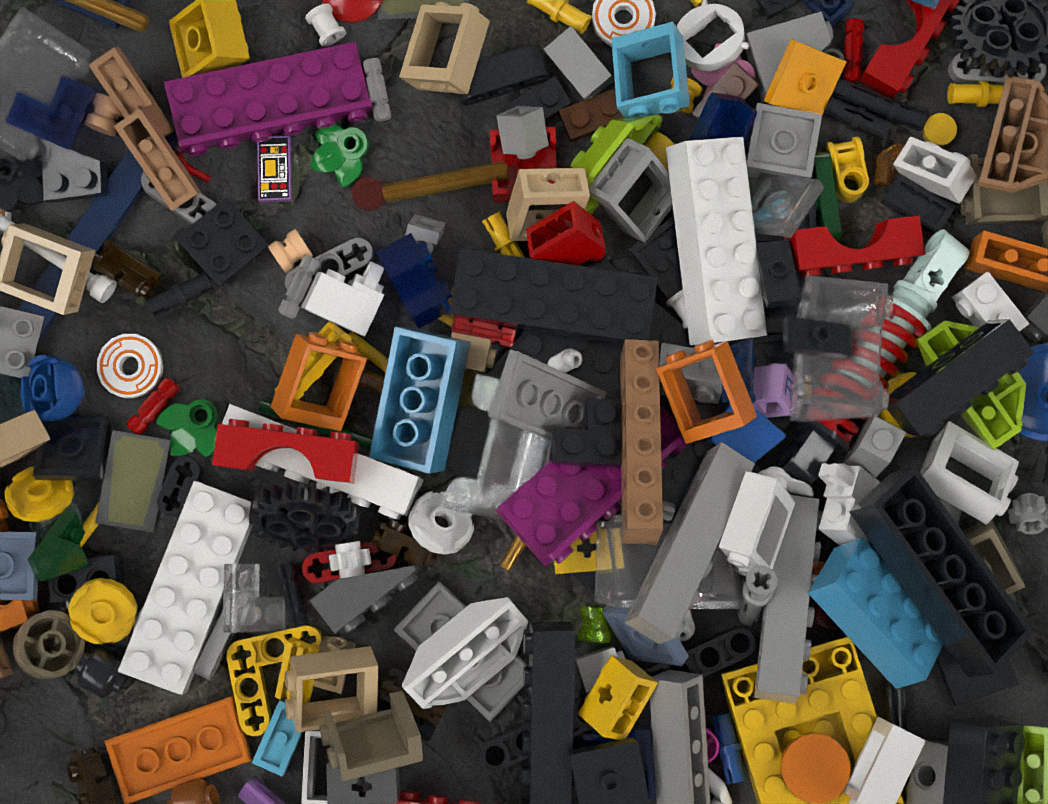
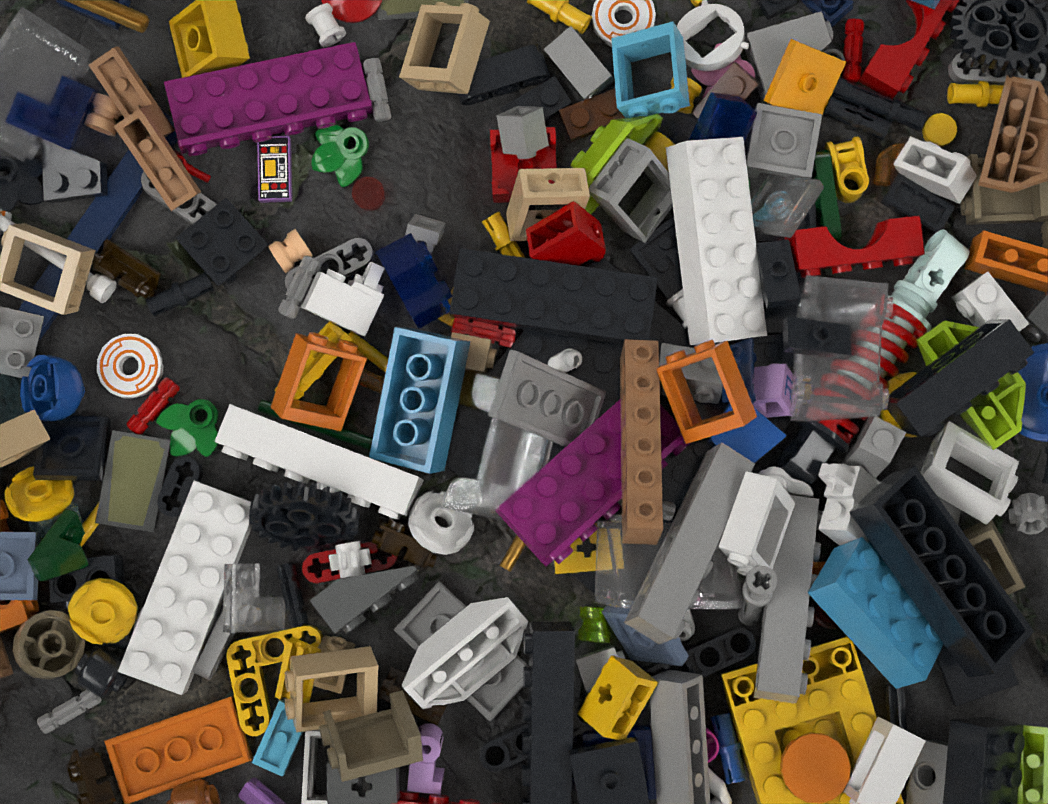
red arch [212,419,359,484] -> none
pearl gold axle [382,161,509,202] -> none
black plate [552,397,622,468] -> none
none -> light grey axle [37,690,102,734]
none -> lavender leg [407,723,445,795]

